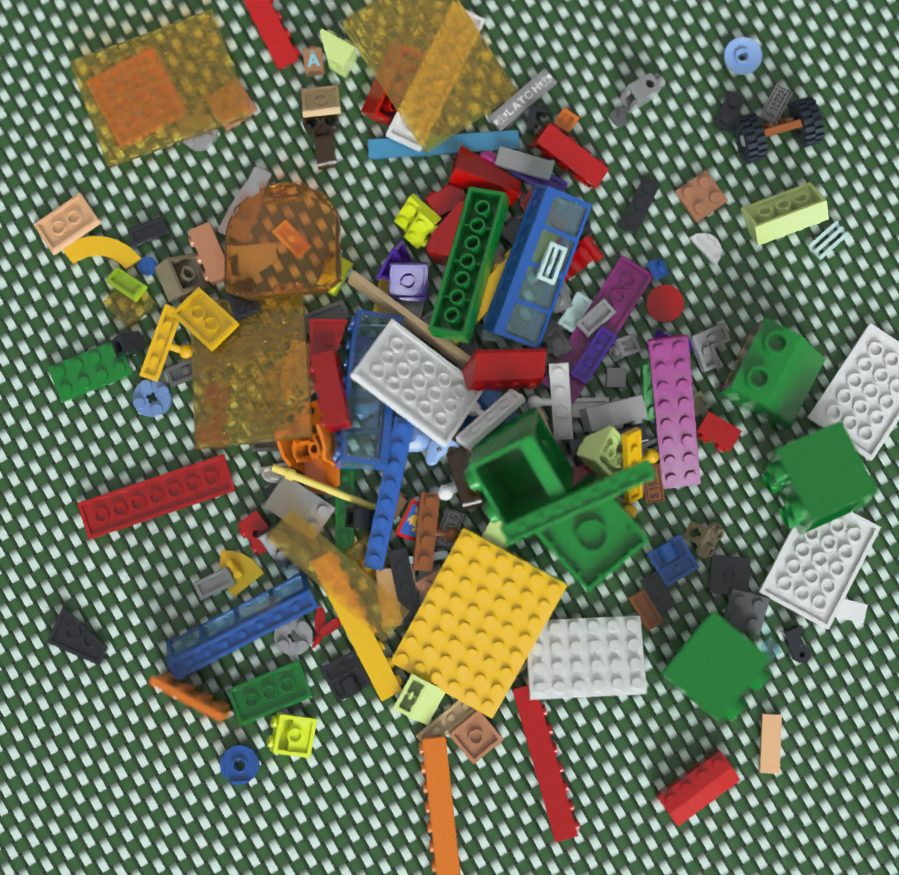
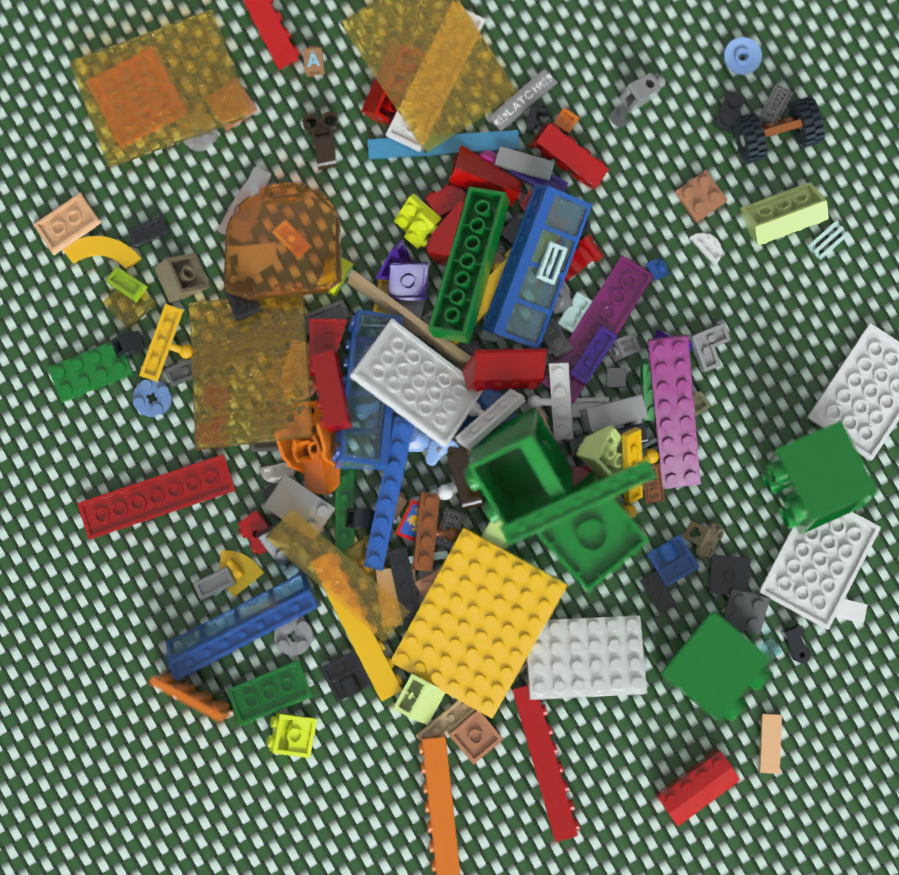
black wing [47,606,109,666] -> none
blue piece [138,257,157,276] -> none
yellow plate [171,287,239,352] -> none
nougat brick [188,222,234,286] -> none
blue plate [220,745,260,785] -> none
light yellow bar [271,463,377,510] -> none
tan tile [301,85,341,118] -> none
red piece [312,607,342,648] -> none
yellowish green slope [320,29,357,78] -> none
light grey tile [575,298,616,338] -> none
black plate [618,176,661,235] -> none
dark orange tile [627,588,664,631] -> none
red tile [645,284,684,323] -> none
red brick [696,411,742,453] -> none
green slope [718,317,825,429] -> none

